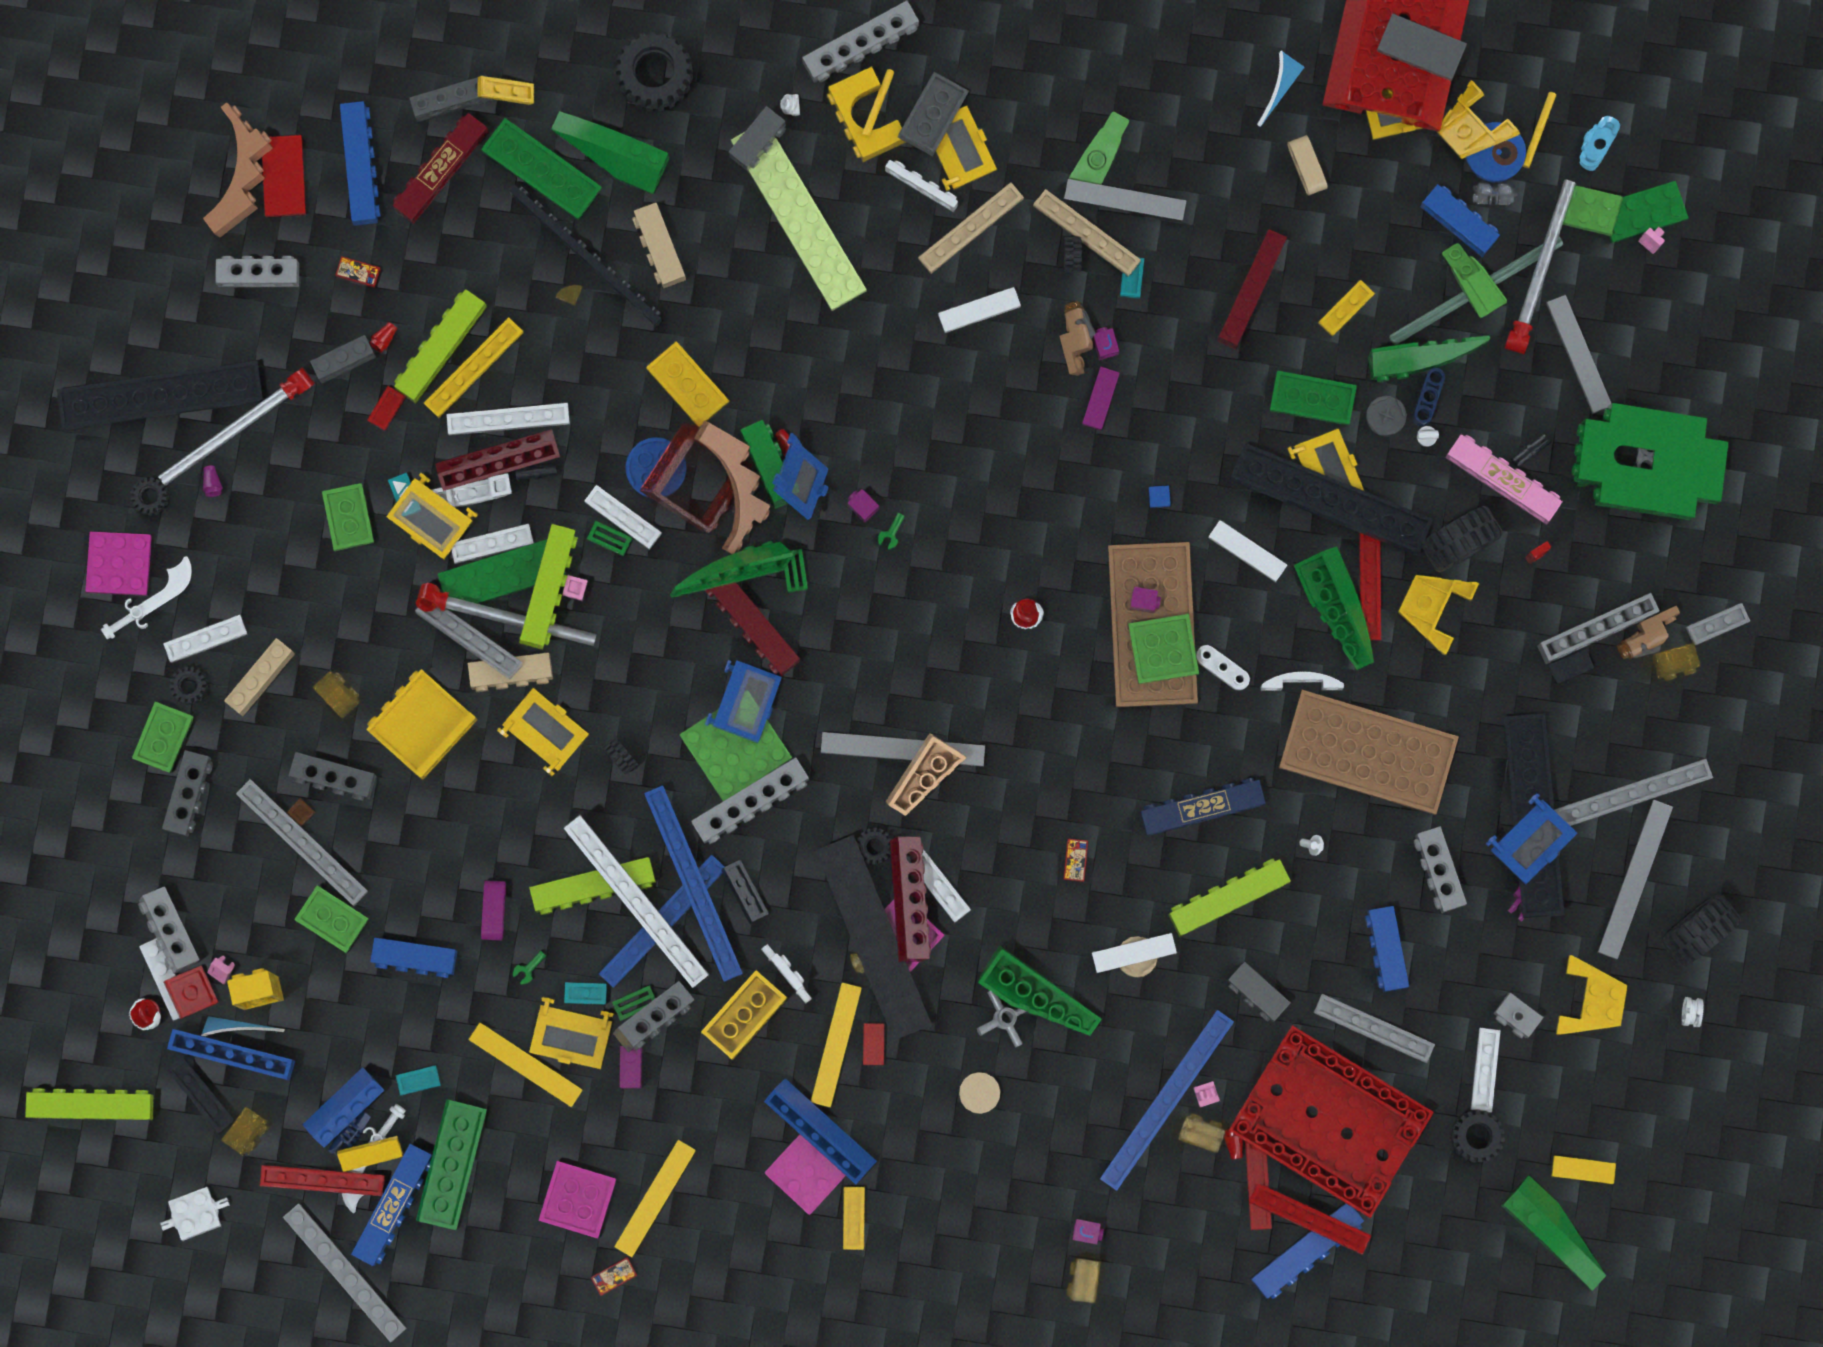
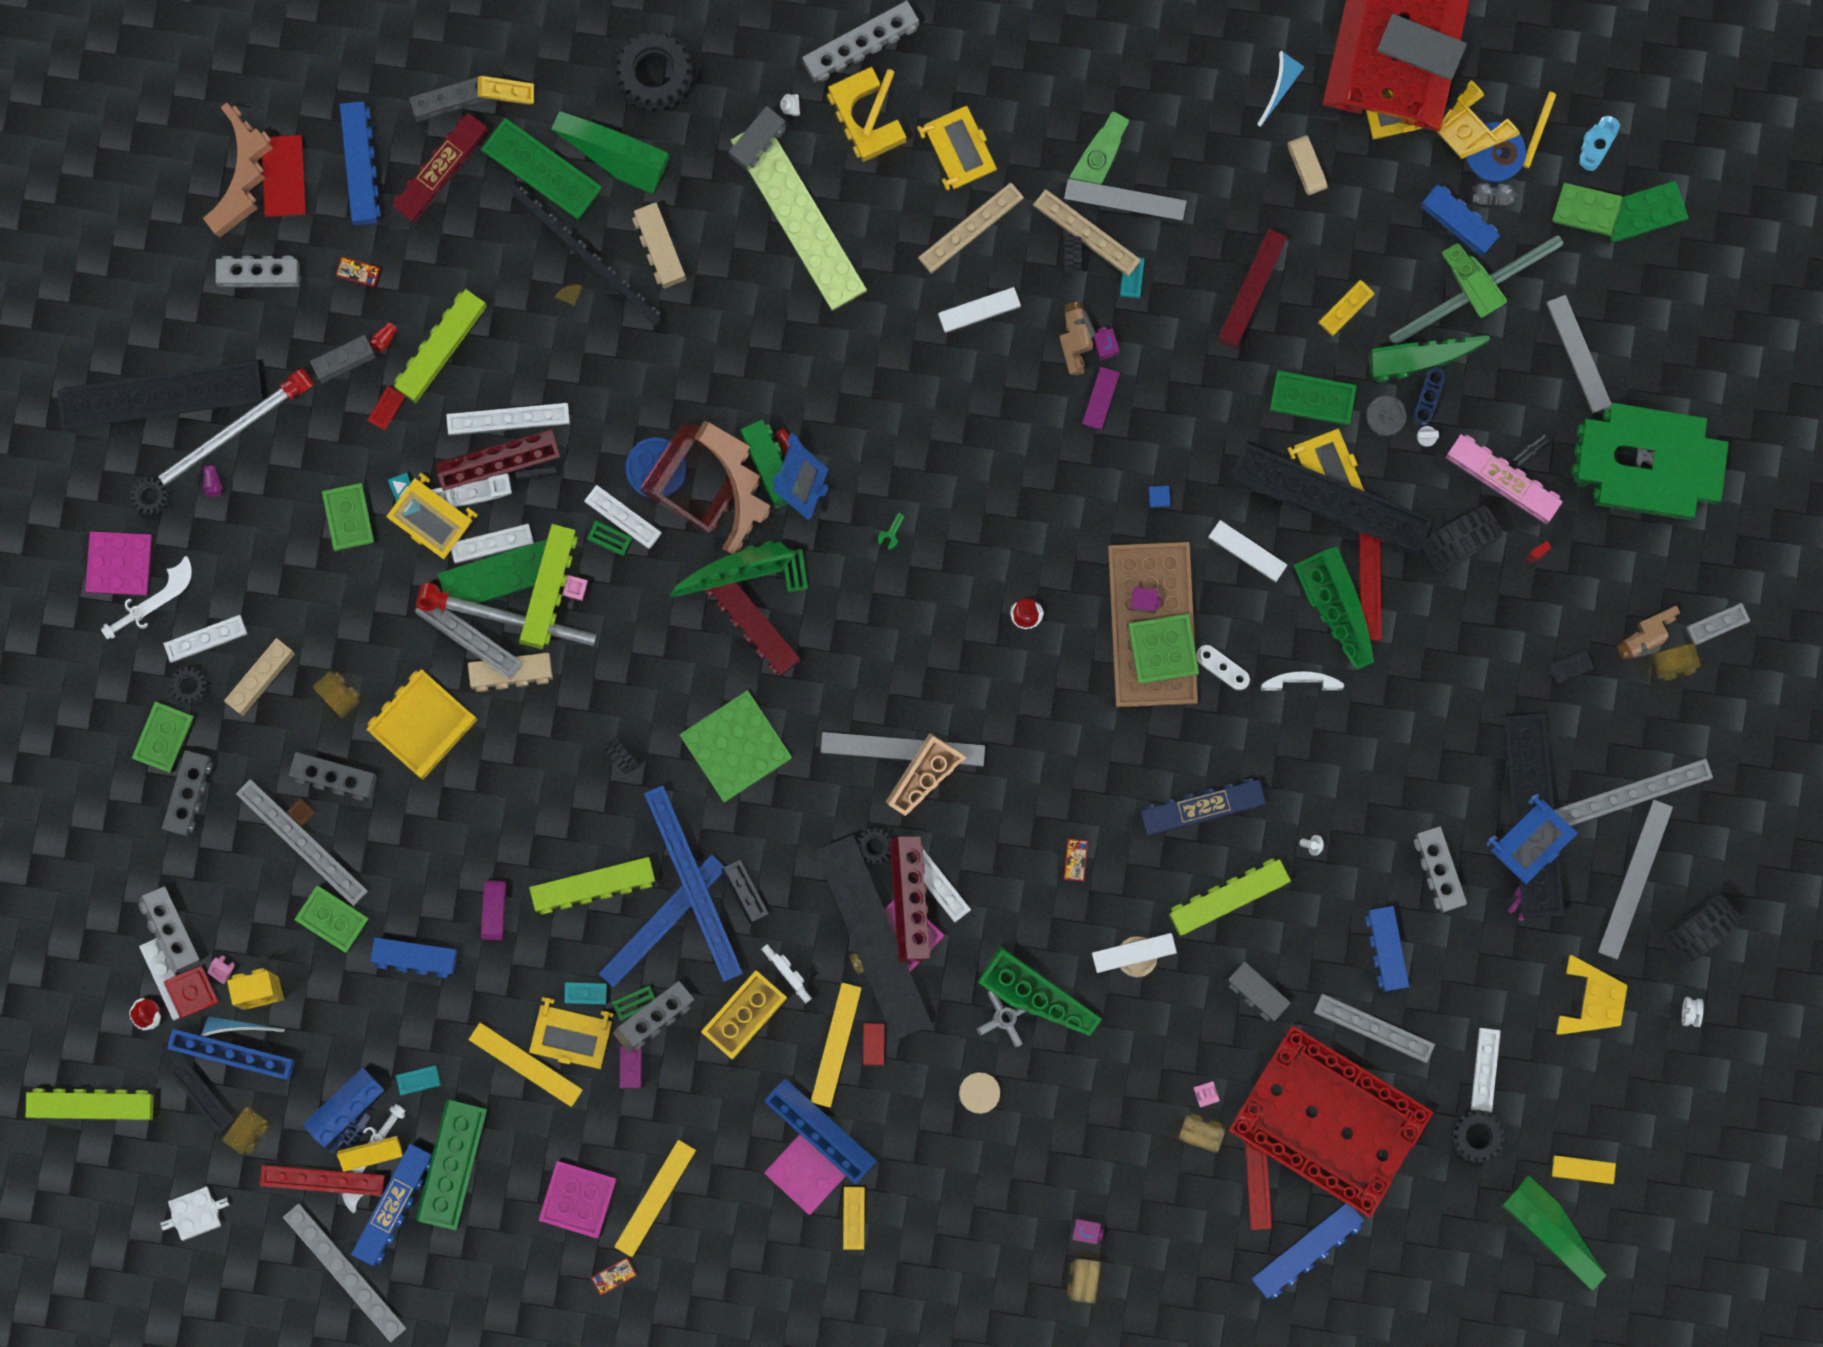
yellow plate [424,317,524,418] -> none
yellow piece [497,688,589,776] -> none
green bar [513,950,546,985] -> none
white plate [564,815,709,988] -> none
yellow tile [646,341,729,428] -> none
light grey brick [691,757,809,844] -> none
piece [705,660,782,743] -> none
magenta brick [848,489,879,523] -> none
white plate [885,160,958,212] -> none
dark grey tile [898,72,969,156] -> none
blue plate [1100,1010,1234,1191] -> none
red cone [1223,1129,1243,1159] -> none
red tile [1249,1183,1371,1255] -> none
medium nougat plate [1279,690,1459,815] -> none
yellow wing [1398,575,1479,655] -> none
light grey brick [1493,993,1543,1039] -> none
flat silver piece [1505,180,1576,355] -> none
light grey brick [1537,593,1659,664] -> none
bright pink tile [1638,227,1665,254] -> none

